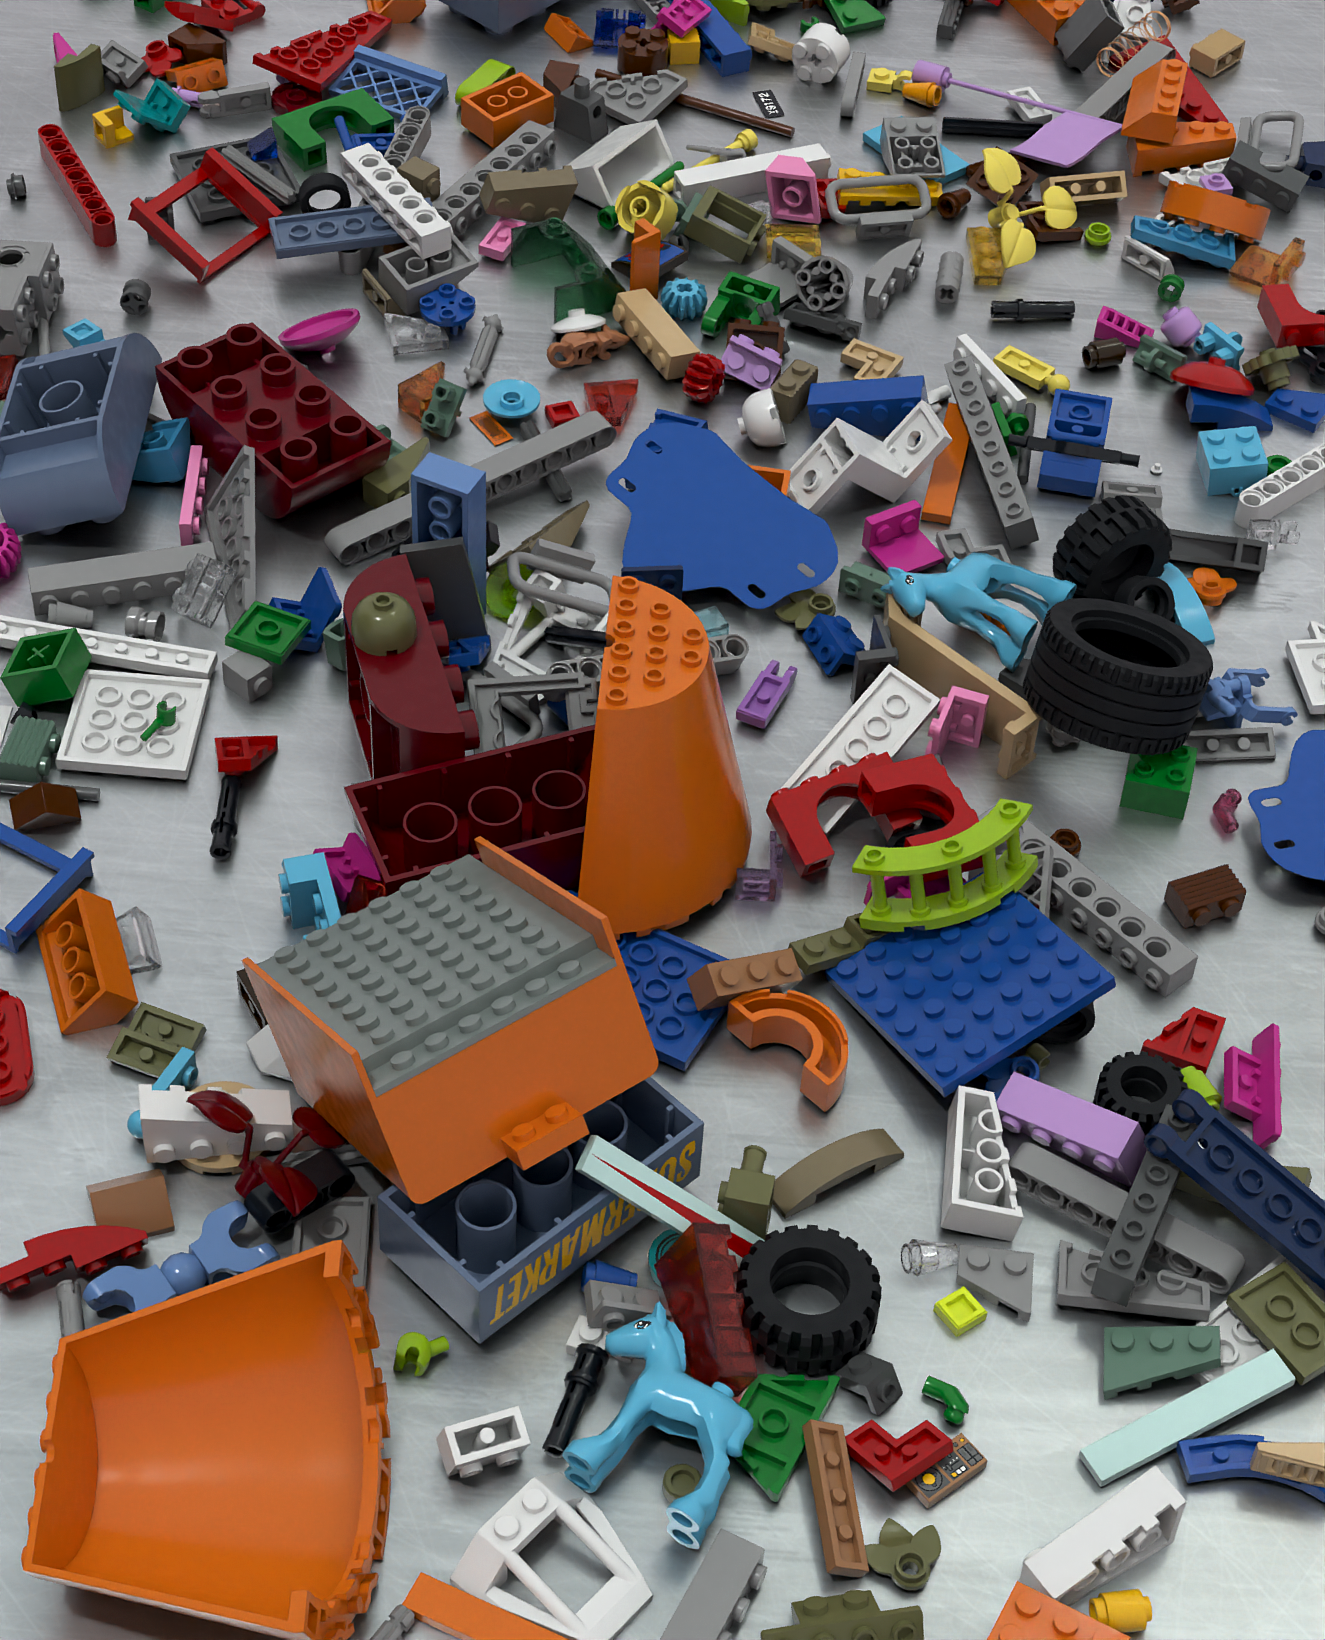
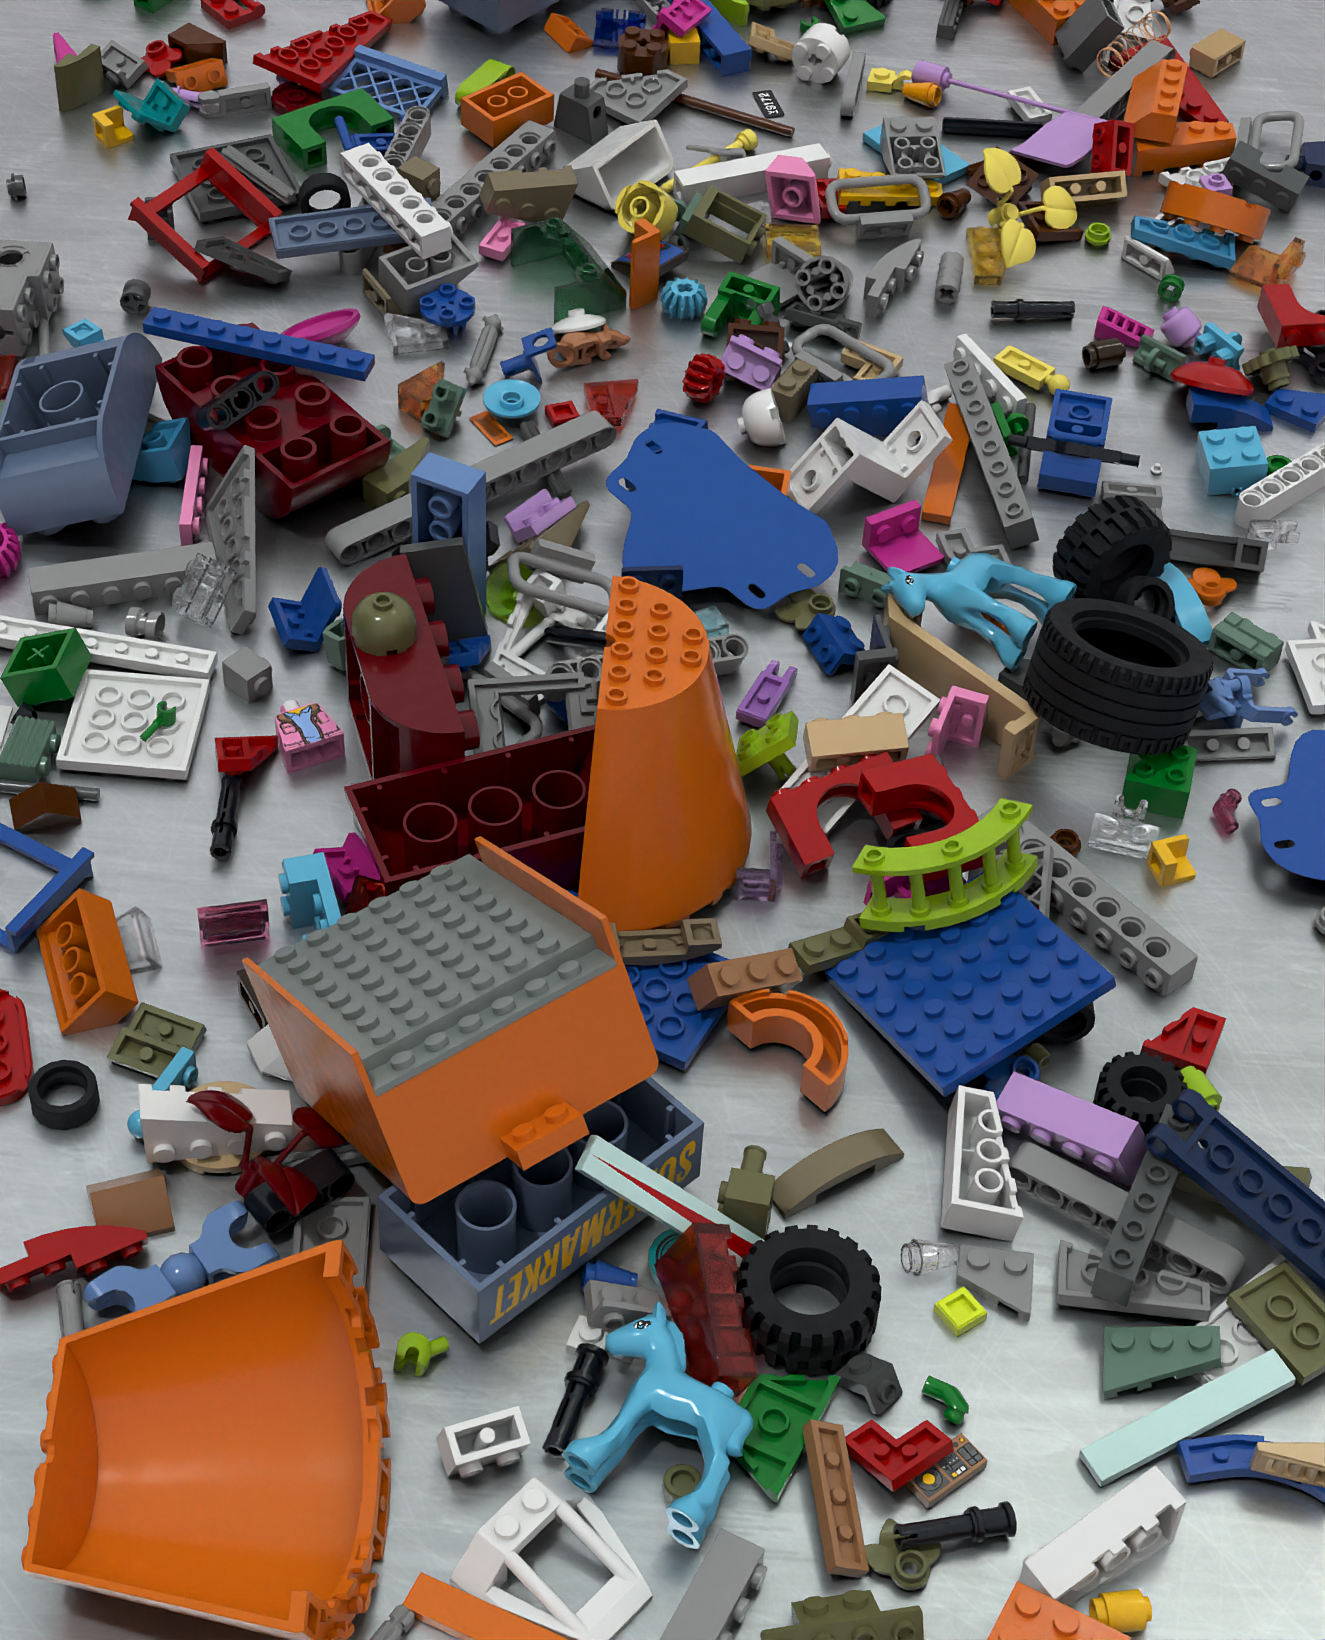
red beam [38,124,117,247] -> none
red slope [164,1,234,32] -> none
green tile [225,601,311,665] -> none
clear blue slope [247,127,278,161] -> none
reddish brown slope [543,60,583,109] -> none
green piece [597,161,684,230] -> none
tan brick [612,288,700,380] -> none
reddish brown brick [1164,864,1246,929] -> none
dark pink bracket [1224,1023,1282,1149] -> none
none -> black tyre [28,1060,100,1130]
none -> blue plate [142,307,375,382]
none -> dark grey wing [194,236,292,285]
none -> black beam [196,370,279,431]
none -> clear pink slope [197,899,270,948]
none -> bright pink torso [275,700,345,774]
none -> blue bracket [500,327,557,382]
none -> lavender bracket [503,489,577,543]
none -> dark tan slope [610,918,722,965]
none -> lime plate [736,710,799,780]
none -> light grey bar [791,324,895,383]
none -> tan brick [803,712,909,772]
none -> black pin [893,1501,1017,1551]
none -> clear plate [1088,794,1160,860]
none -> red brick [1091,119,1134,177]
none -> yellow panel [1146,834,1196,887]
none -> sand green brick [1208,612,1284,672]

